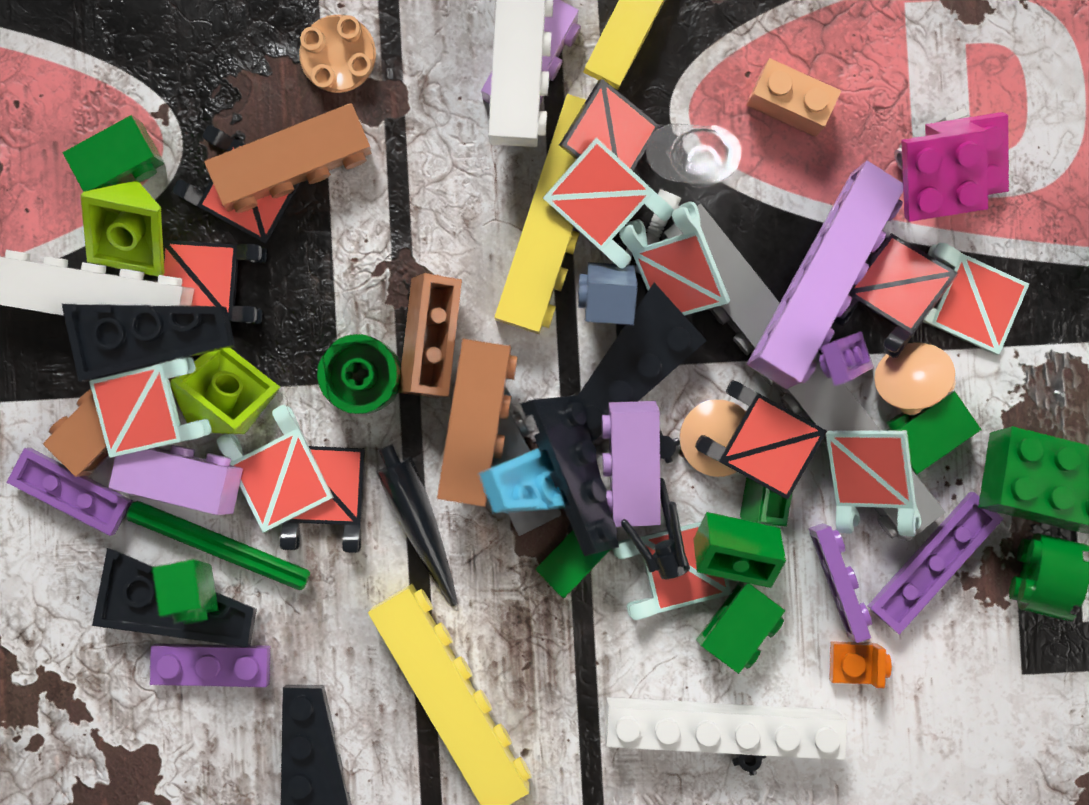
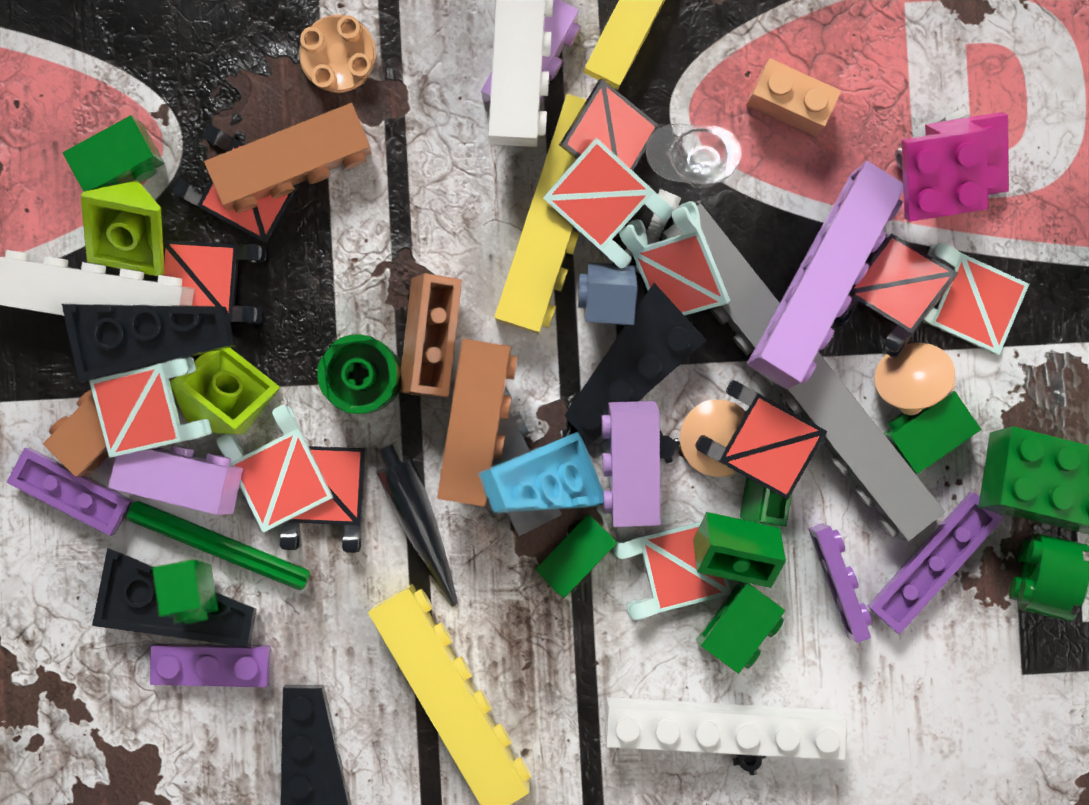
black wing [520,395,619,556] -> none
black plant [621,478,690,579] -> none
medium lavender plate [820,332,874,386] -> none
flag [826,431,921,537] -> none
orange bracket [829,641,892,689] -> none

